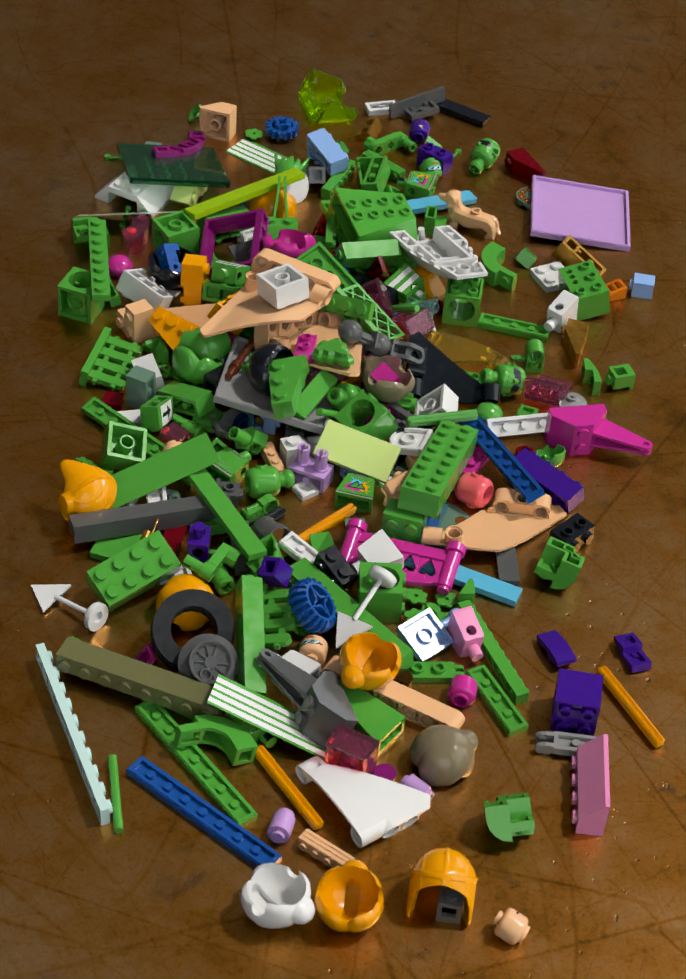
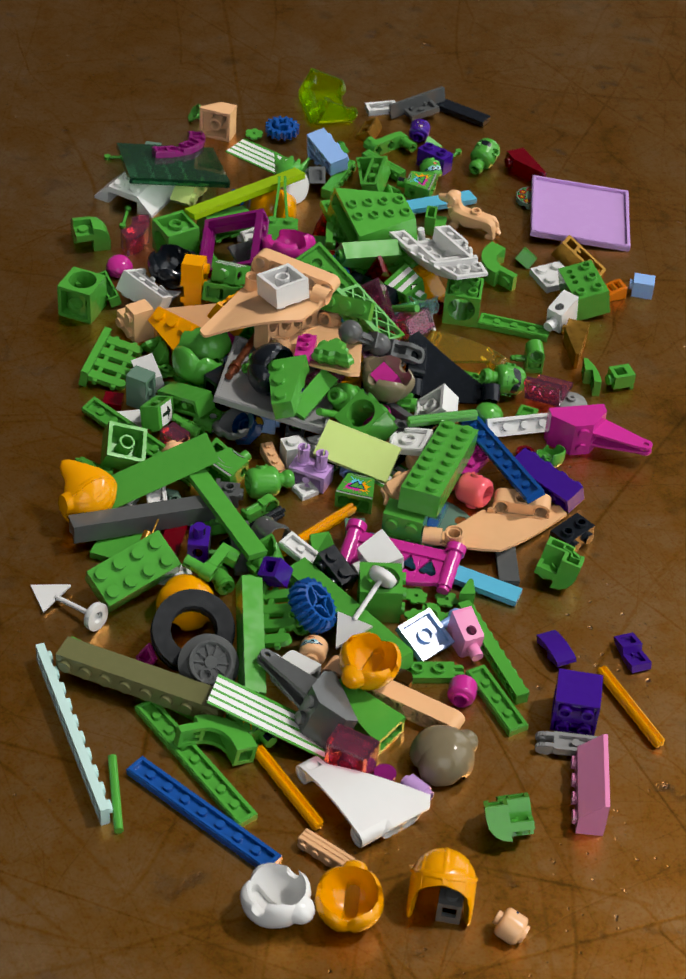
sticker [75,211,177,217] -> none
bright green plate [88,218,111,301] -> none
blue leg [155,243,181,272] -> none
bright green piece [228,426,269,455] -> none
lavender brick [267,808,295,843] -> none

